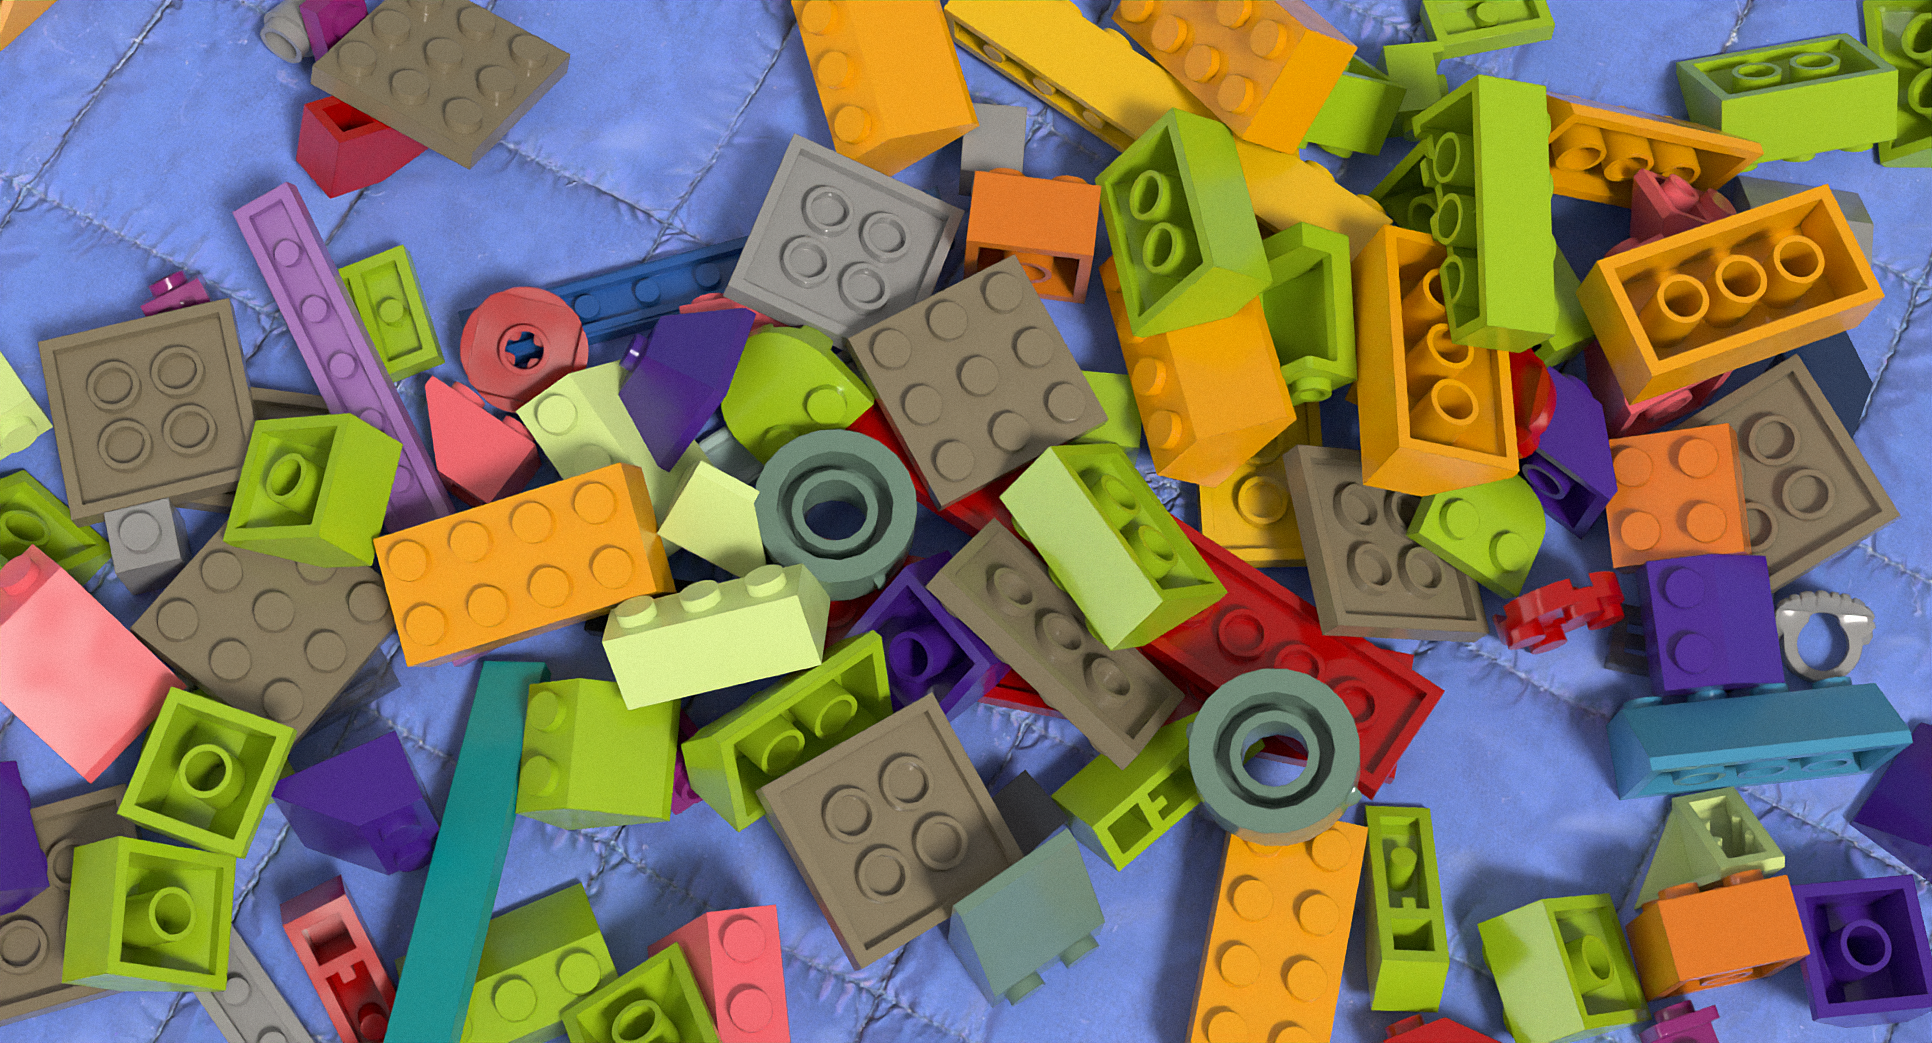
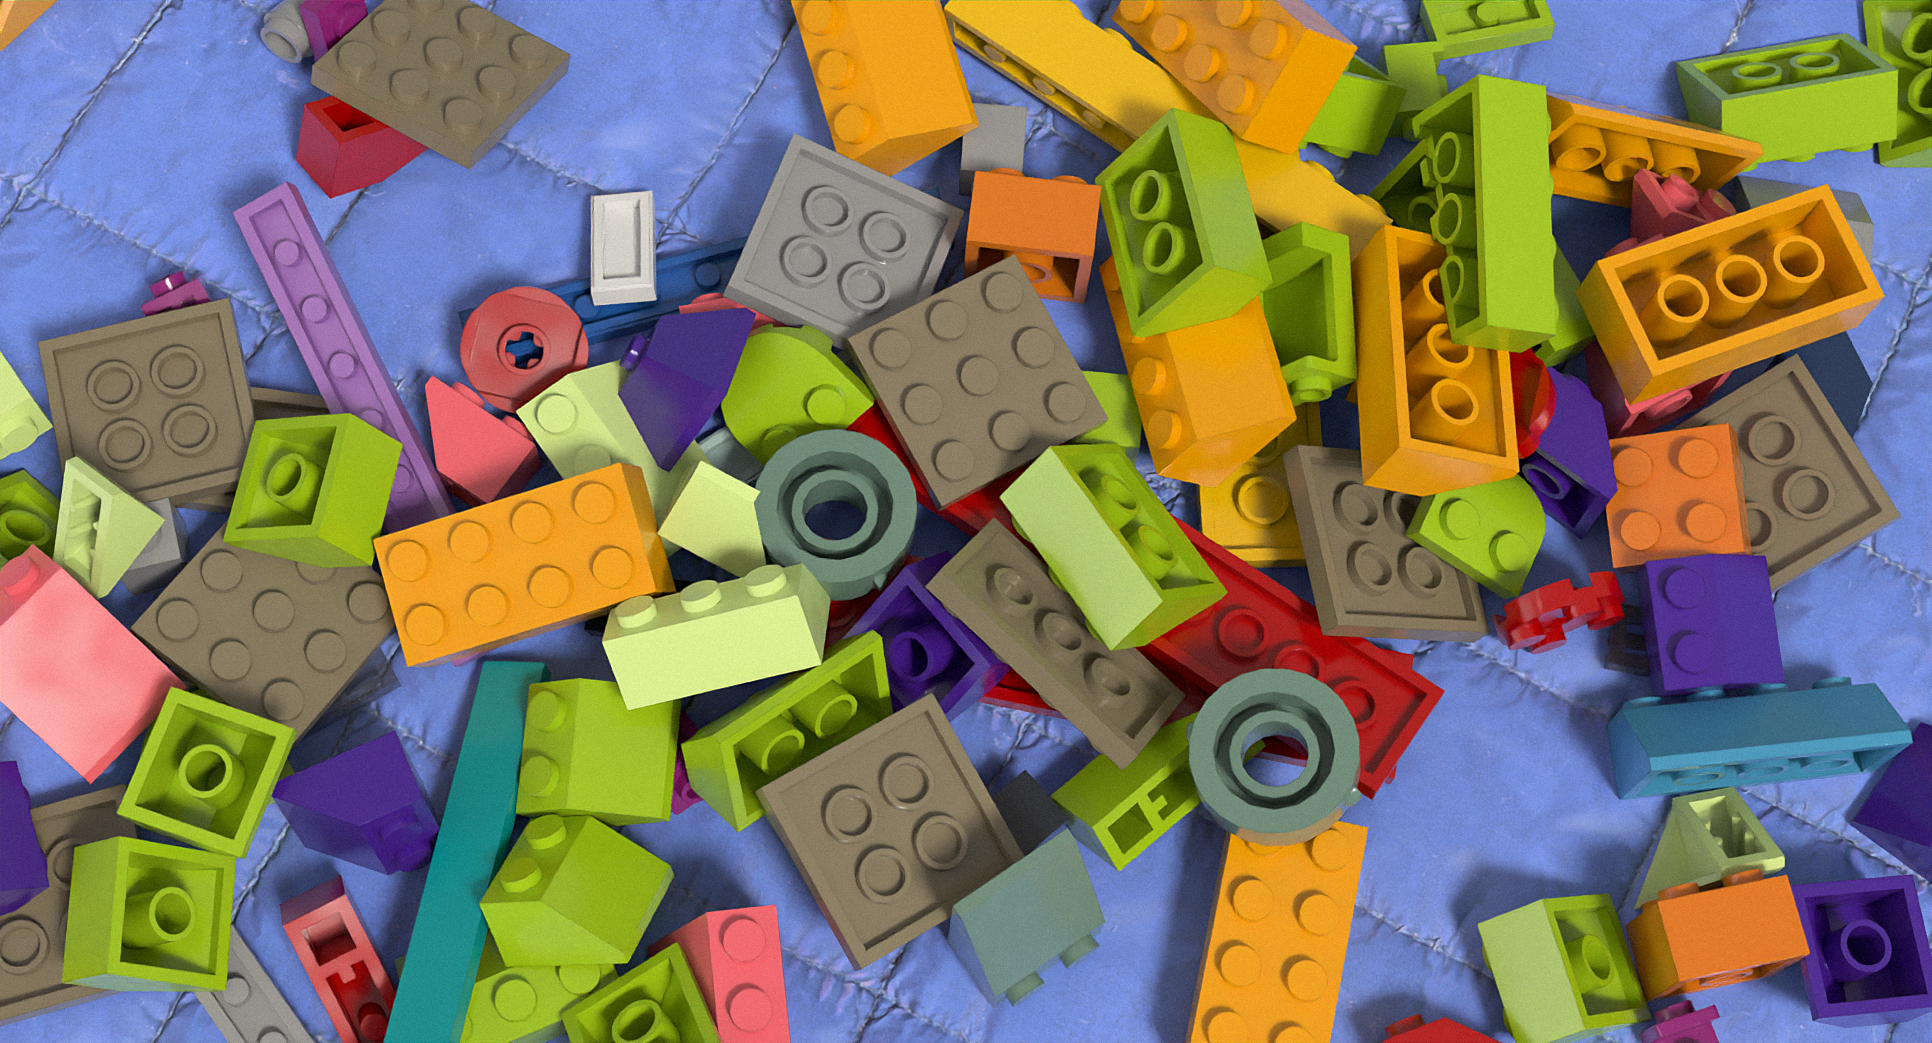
lime wing [337,244,445,383] -> none
lime slope [1364,805,1450,1013] -> none
light grey piece [1774,590,1876,683] -> none
none -> yellowish green slope [53,452,165,600]
none -> lime slope [479,814,674,967]
none -> white tile [591,191,657,306]

